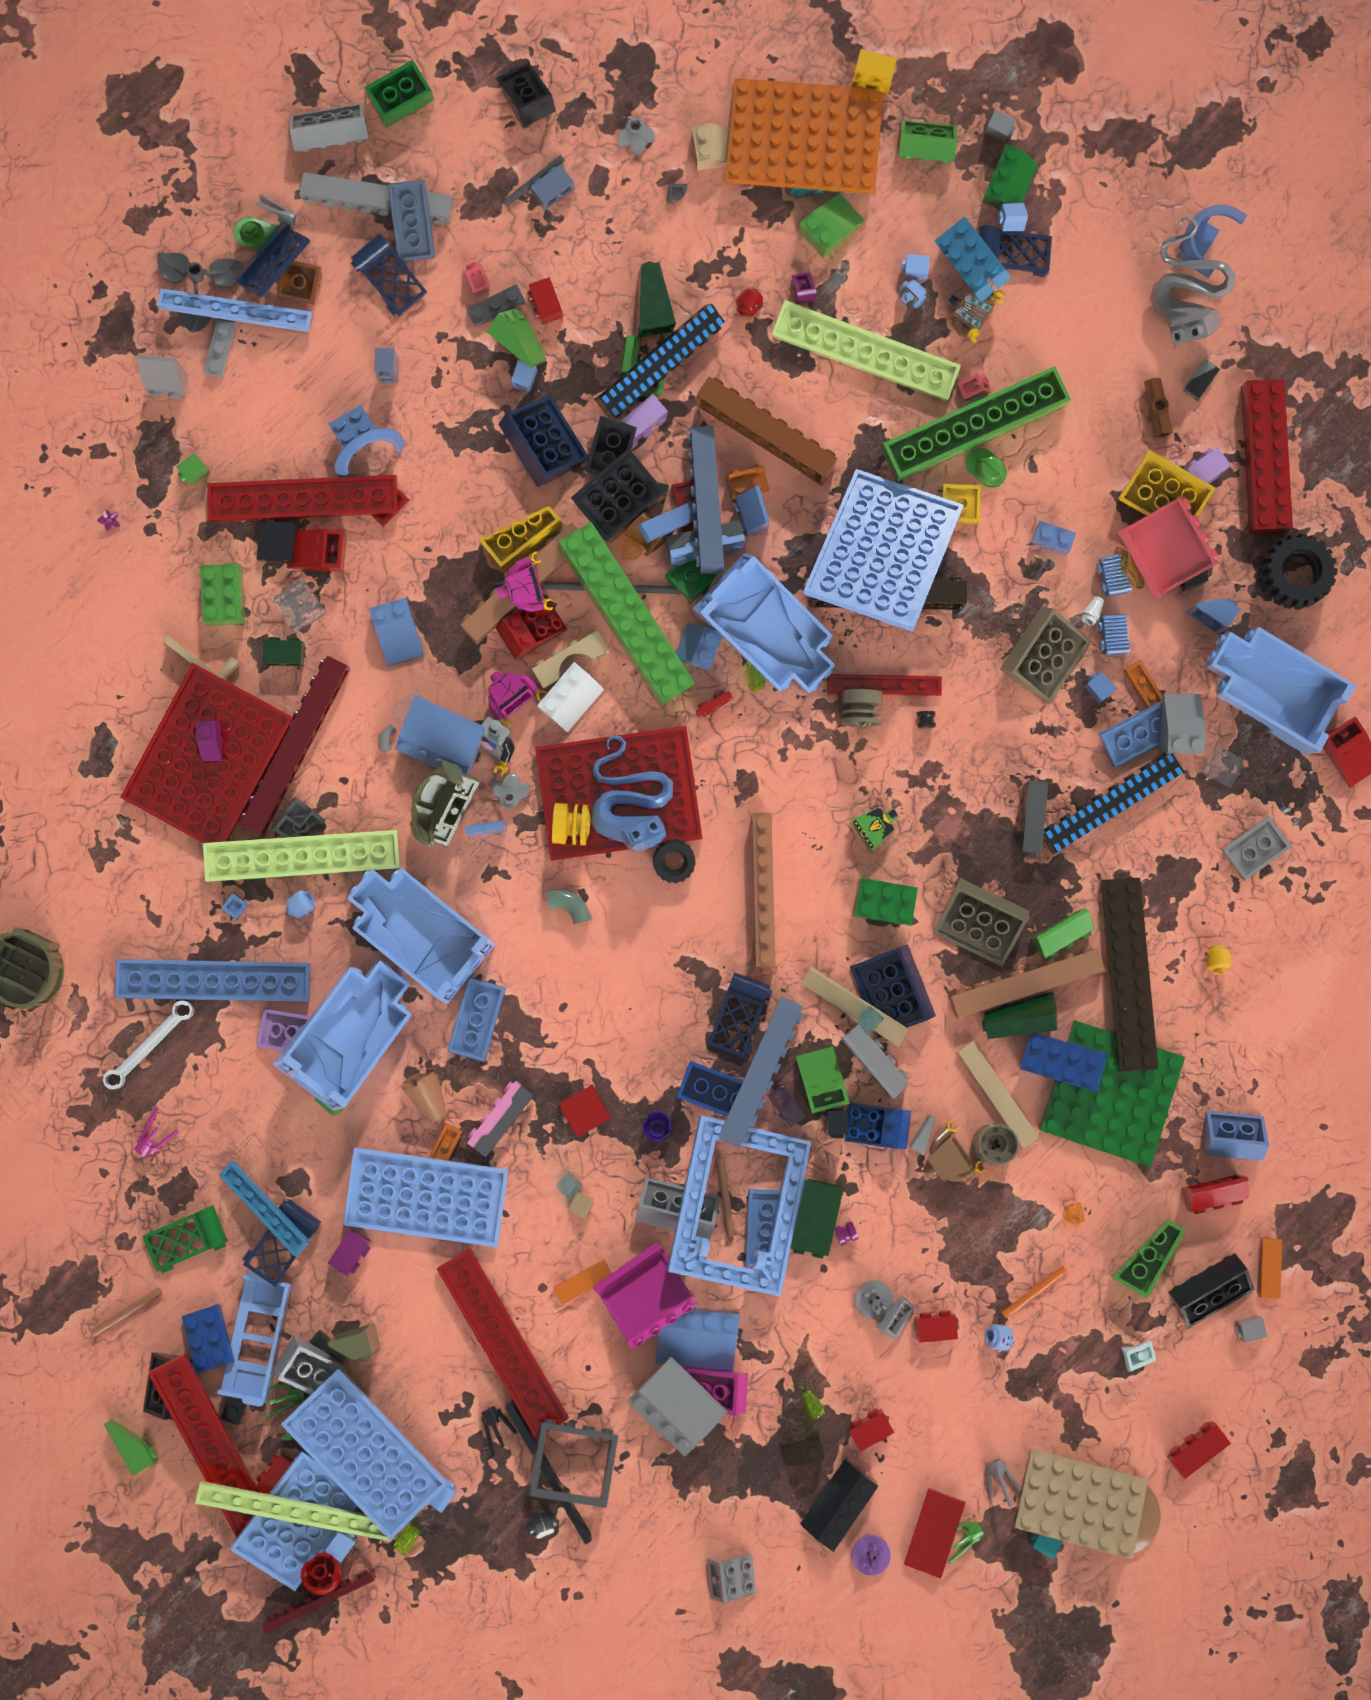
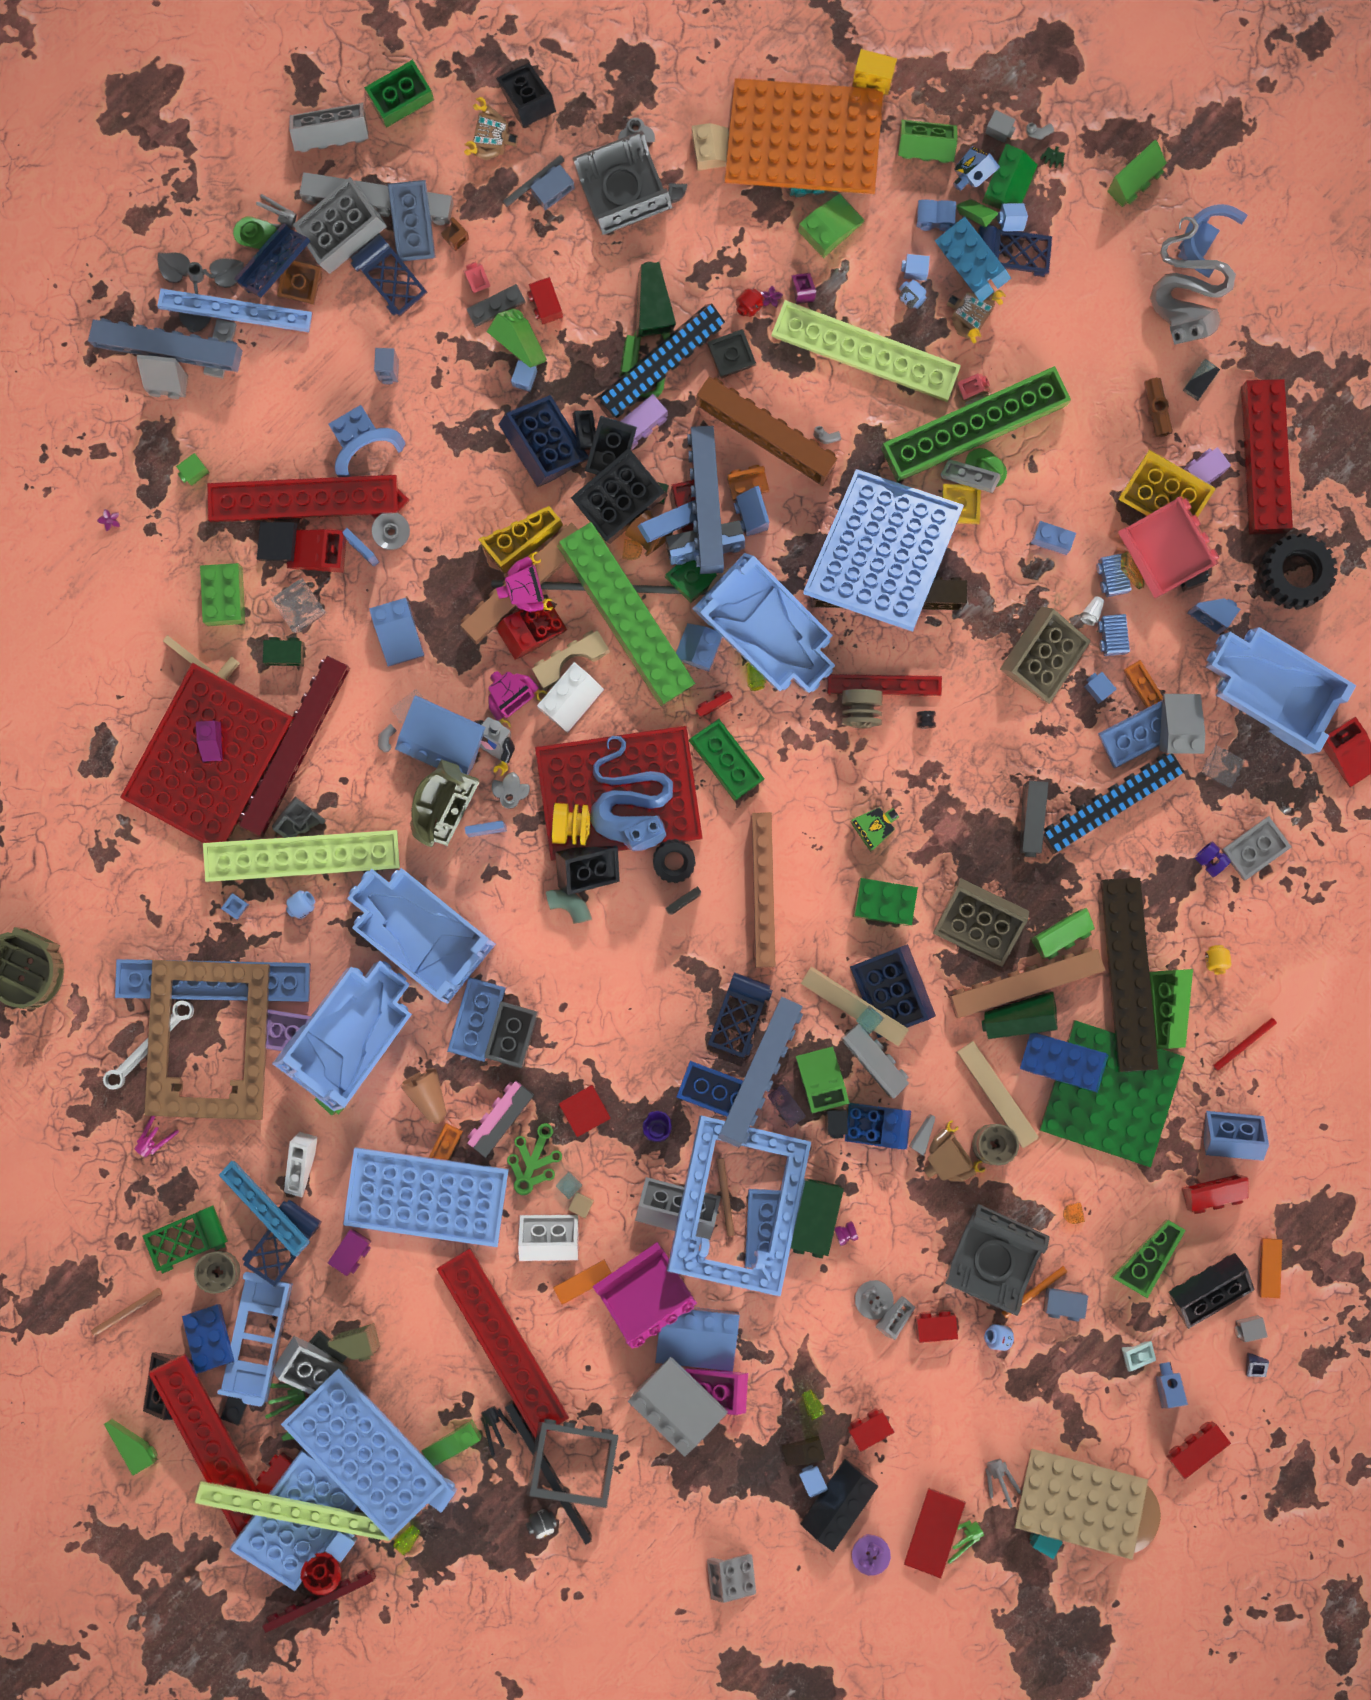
none -> sand blue brick [88,318,243,372]
none -> medium nougat plate [144,960,270,1120]
none -> dark tan wheel [194,1251,241,1294]
none -> white slope [284,1132,317,1198]
none -> light grey slope [293,177,387,274]
none -> medium blue tile [342,528,379,567]
none -> light grey dish [372,513,410,550]
none -> bright green slope [422,1420,482,1466]
none -> dark orange panel [441,217,469,251]
none -> torso [464,97,518,160]
none -> dark grey brick [484,1001,539,1068]
none -> bright green plant [507,1123,562,1195]
none -> white slope [518,1215,578,1261]
none -> black slope [556,846,620,895]
none -> dark grey panel [572,131,673,235]
none -> black plate [572,410,596,450]
none -> pearl dark grey tile [666,886,701,915]
none -> green tile [688,719,765,801]
none -> pearl dark grey plate [708,329,756,378]
none -> magenta plant [761,286,783,308]
none -> light blue brick [799,1465,828,1498]
none -> light grey arm [813,426,841,444]
none -> medium blue brick [916,200,956,231]
none -> light grey plate [941,459,1001,493]
none -> dark grey panel [945,1204,1050,1316]
none -> medium blue torso [953,146,1000,191]
none -> bright green slope [956,199,998,227]
none -> light grey arm [1026,123,1054,139]
none -> dark green piece [1040,146,1065,168]
none -> sand blue brick [1043,1288,1088,1321]
none -> bright green slope [1107,140,1167,207]
none -> bright green wedge [1149,969,1193,1049]
none -> medium blue torso [1156,1362,1188,1408]
none -> dark purple wheel [1194,841,1231,877]
none -> red bar [1212,1018,1277,1071]
none -> dark blue slope [1246,1353,1269,1377]

